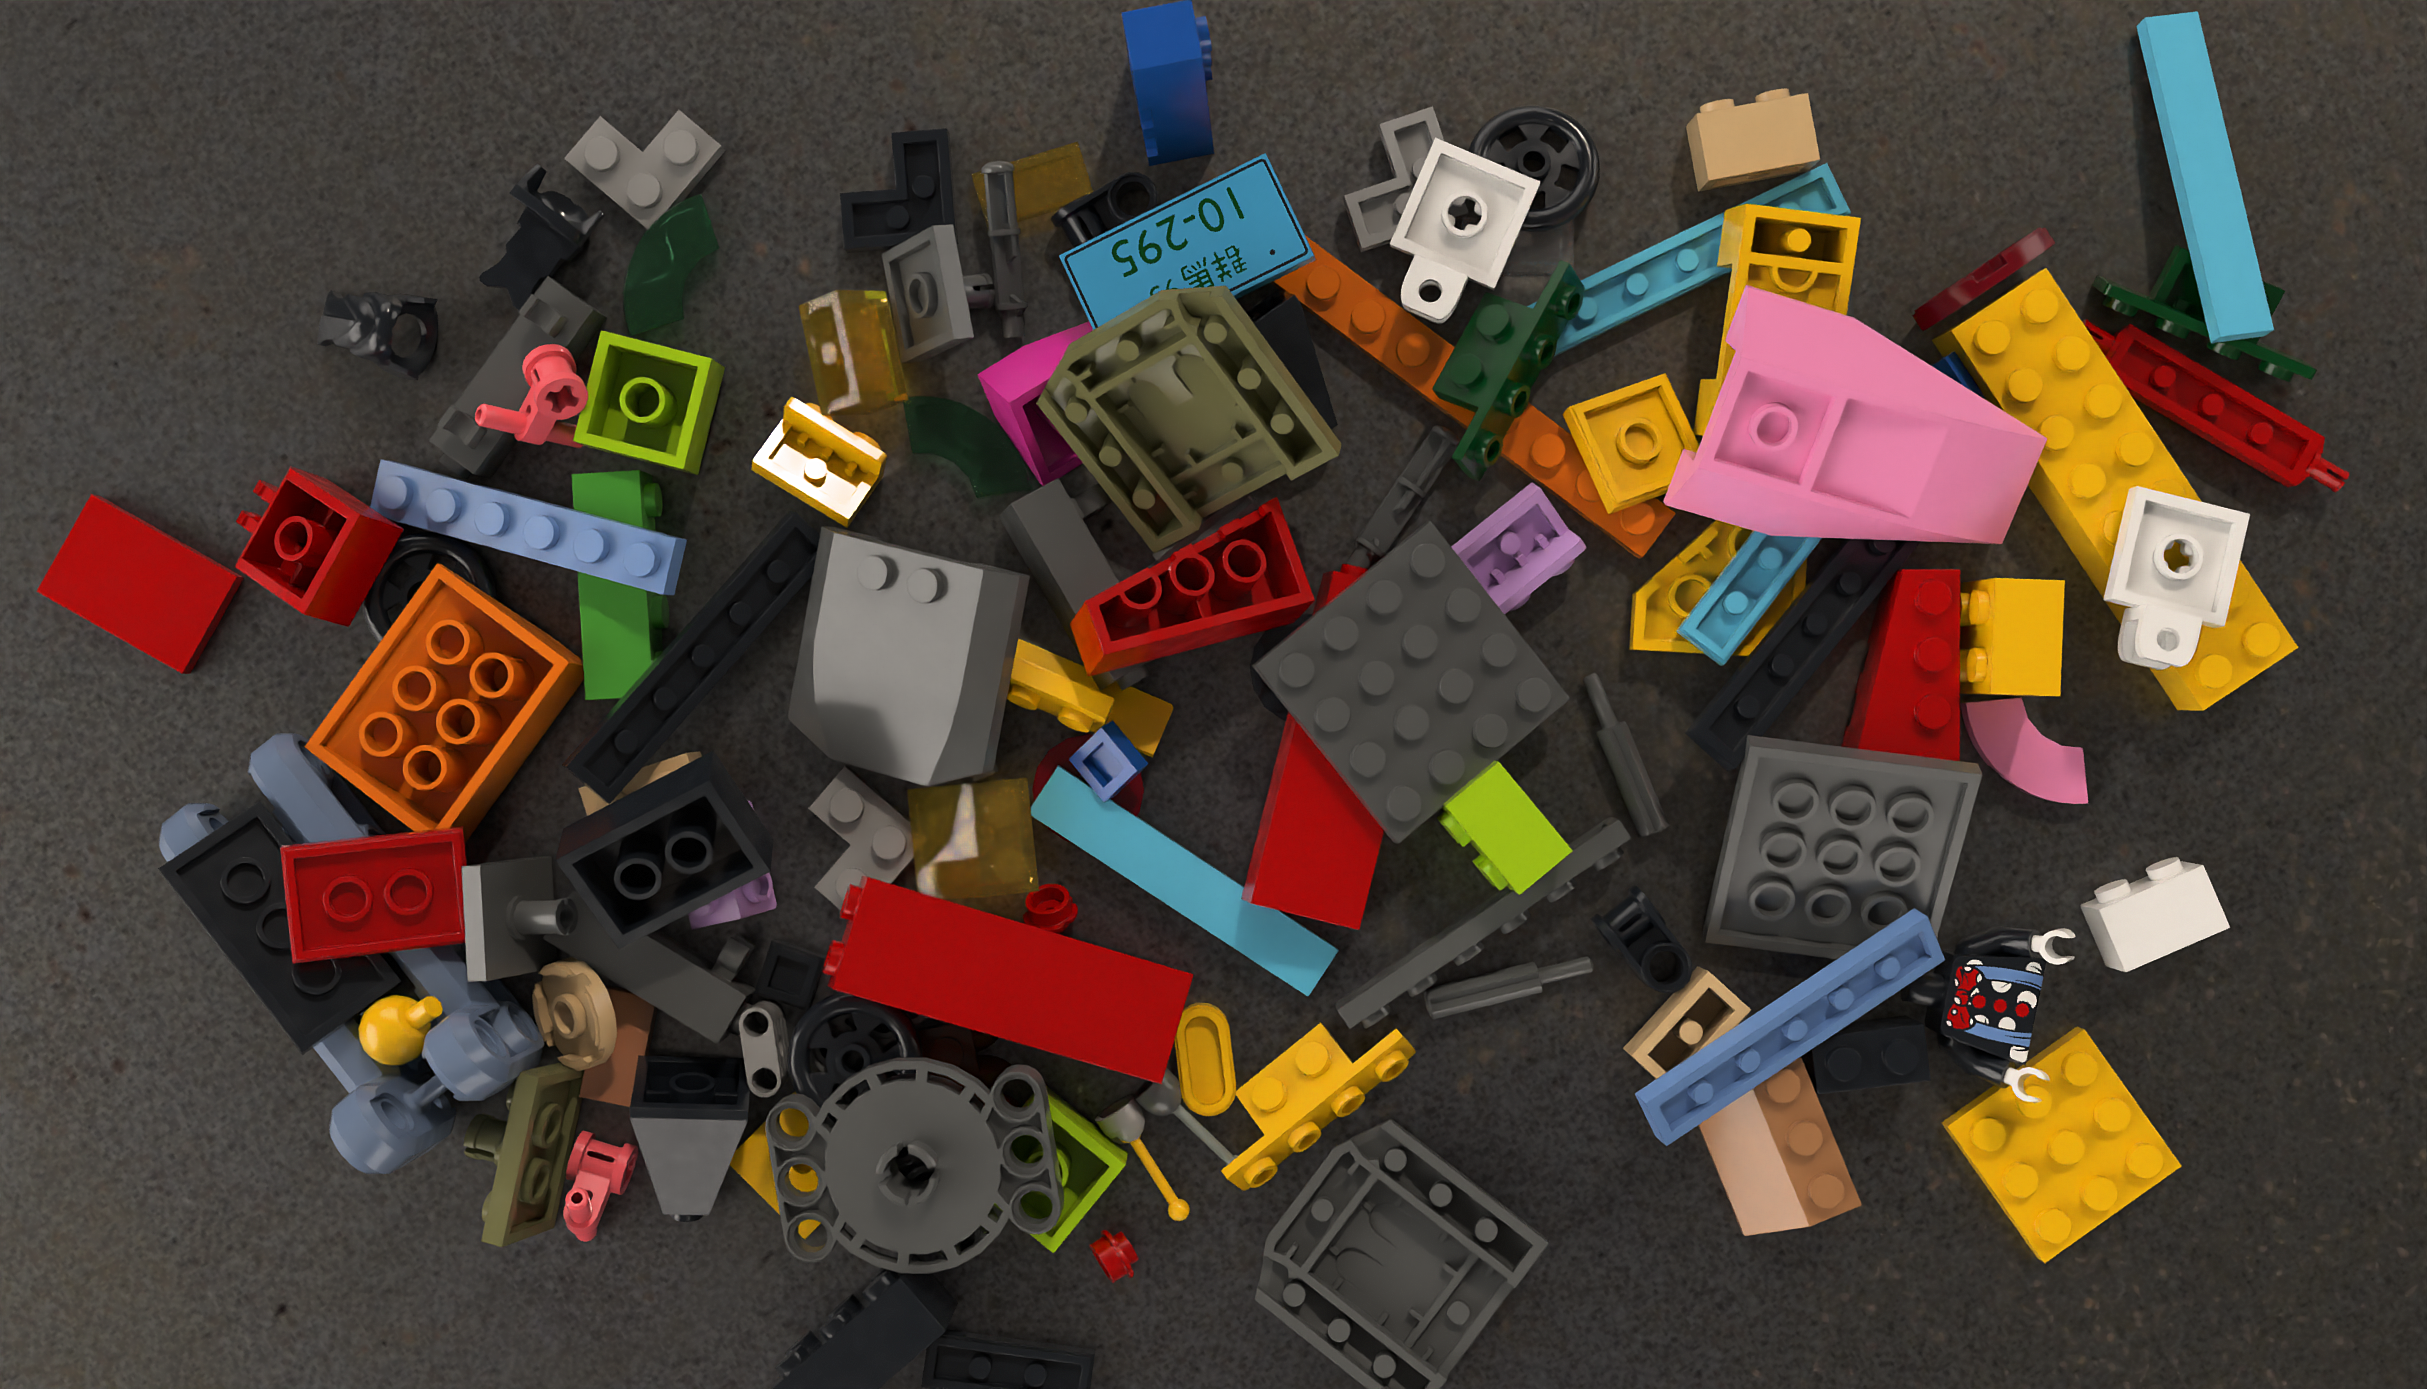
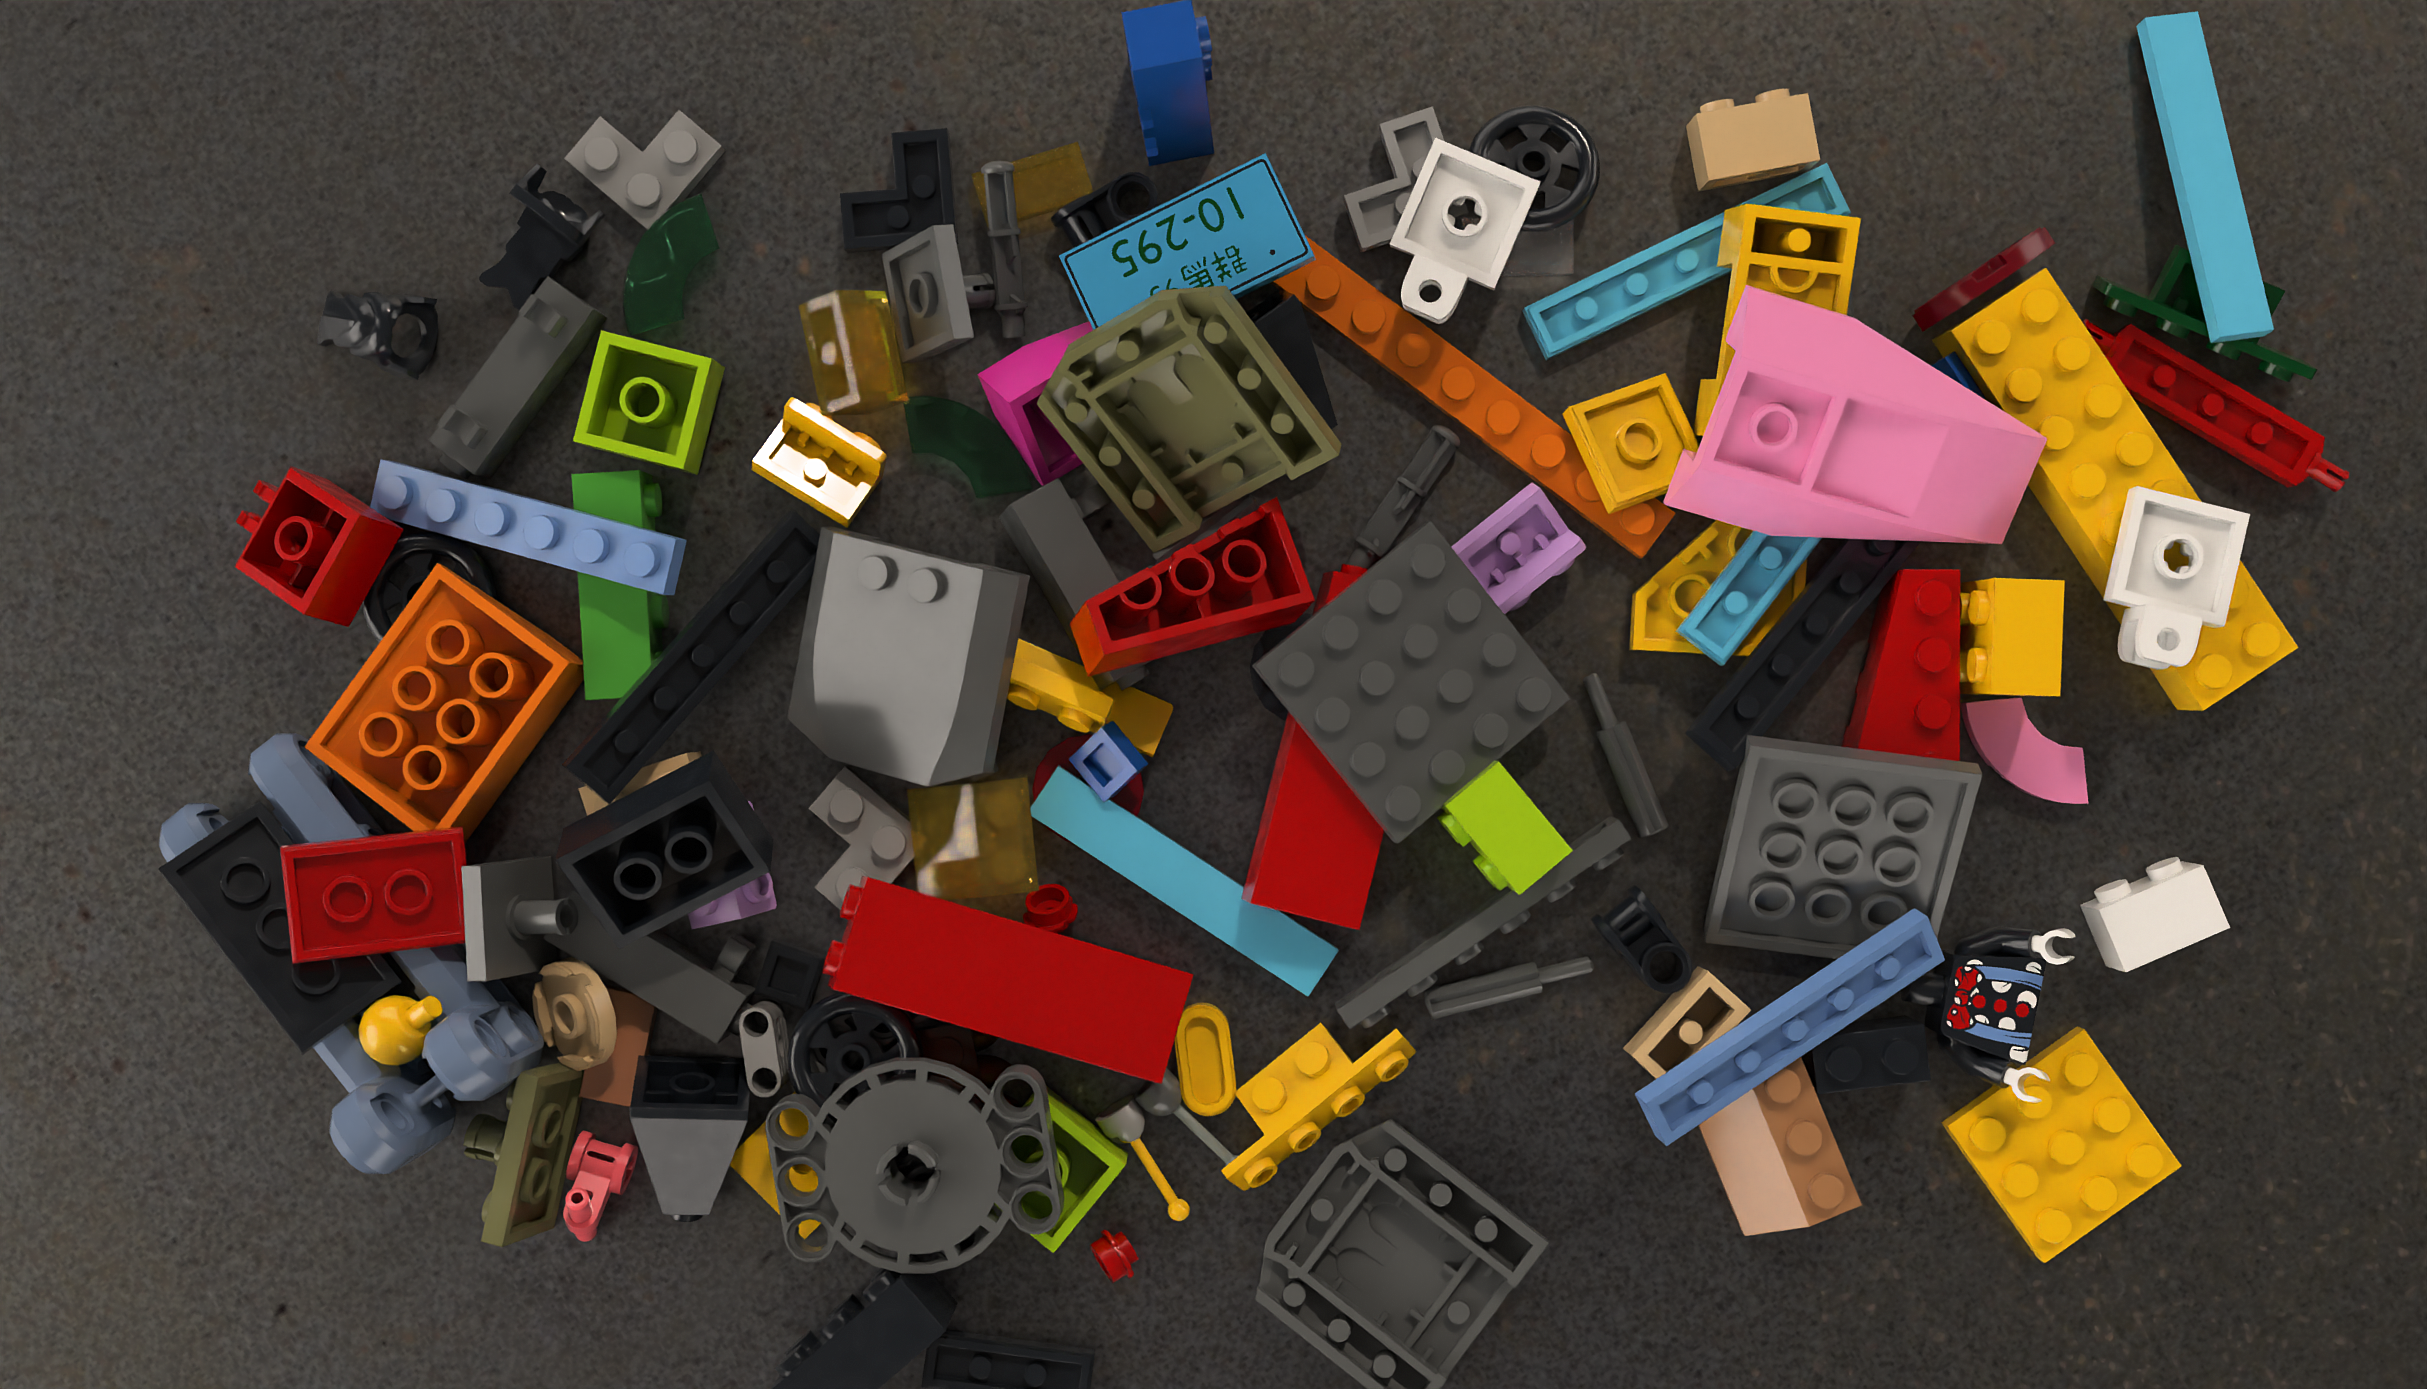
red tile [36,494,244,674] -> none
coral piece [475,344,588,448] -> none
dark green bracket [1432,260,1585,481] -> none

